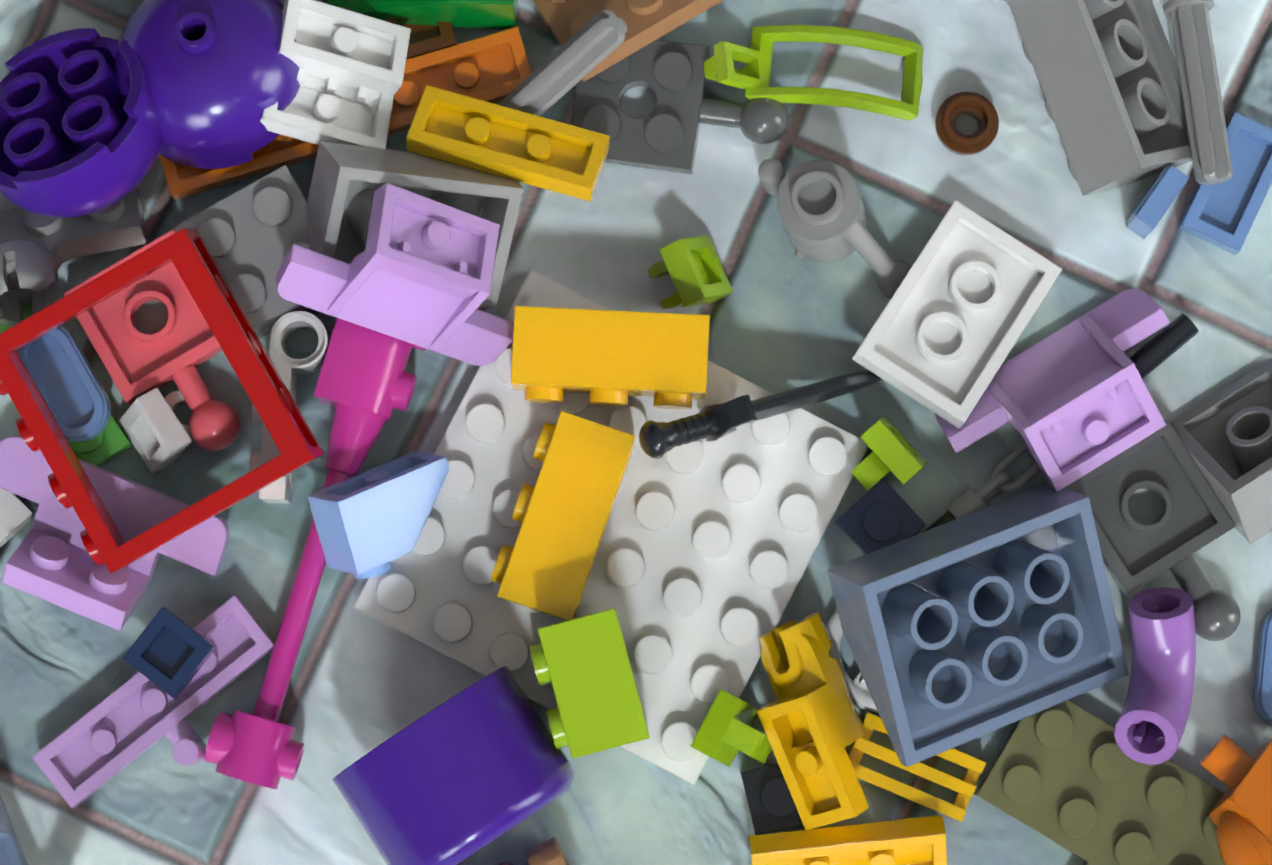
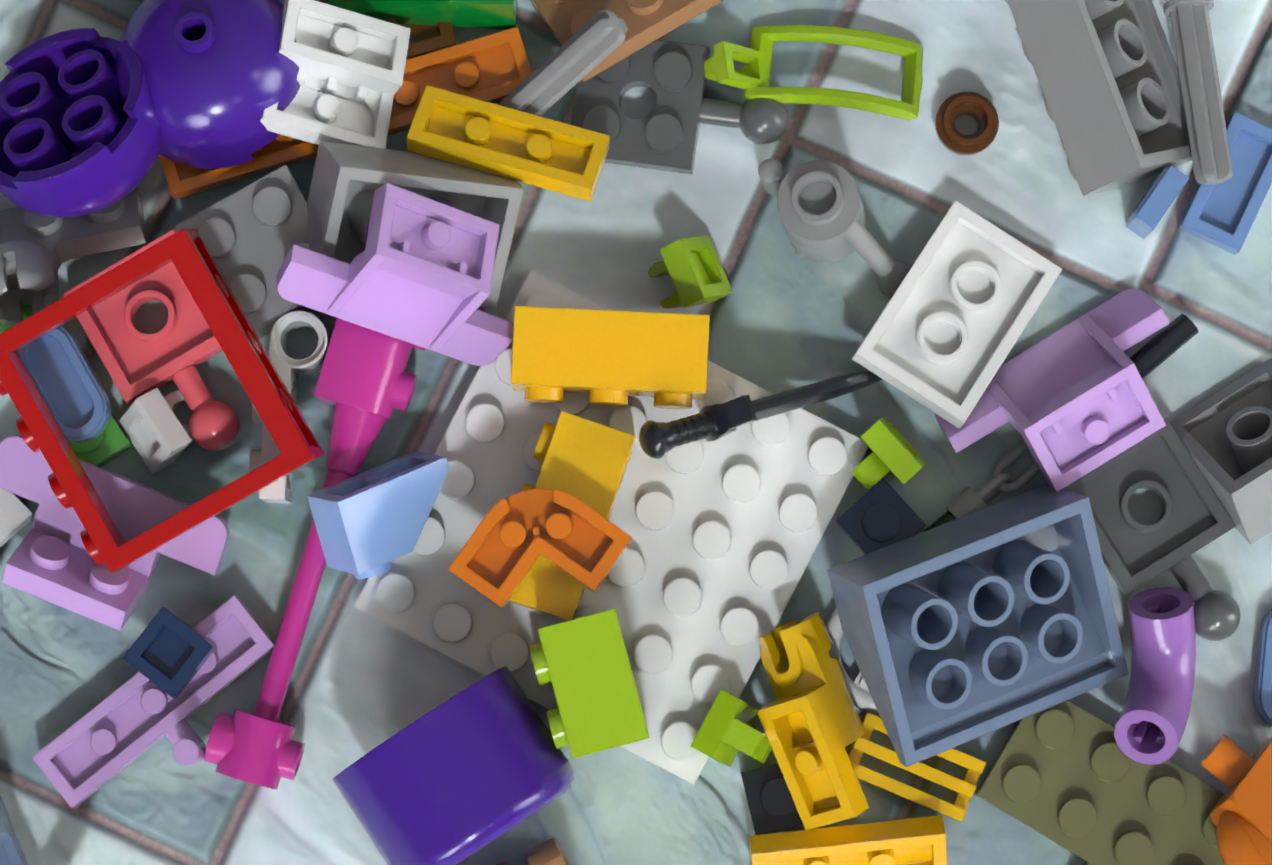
none -> orange plate [448,488,632,608]

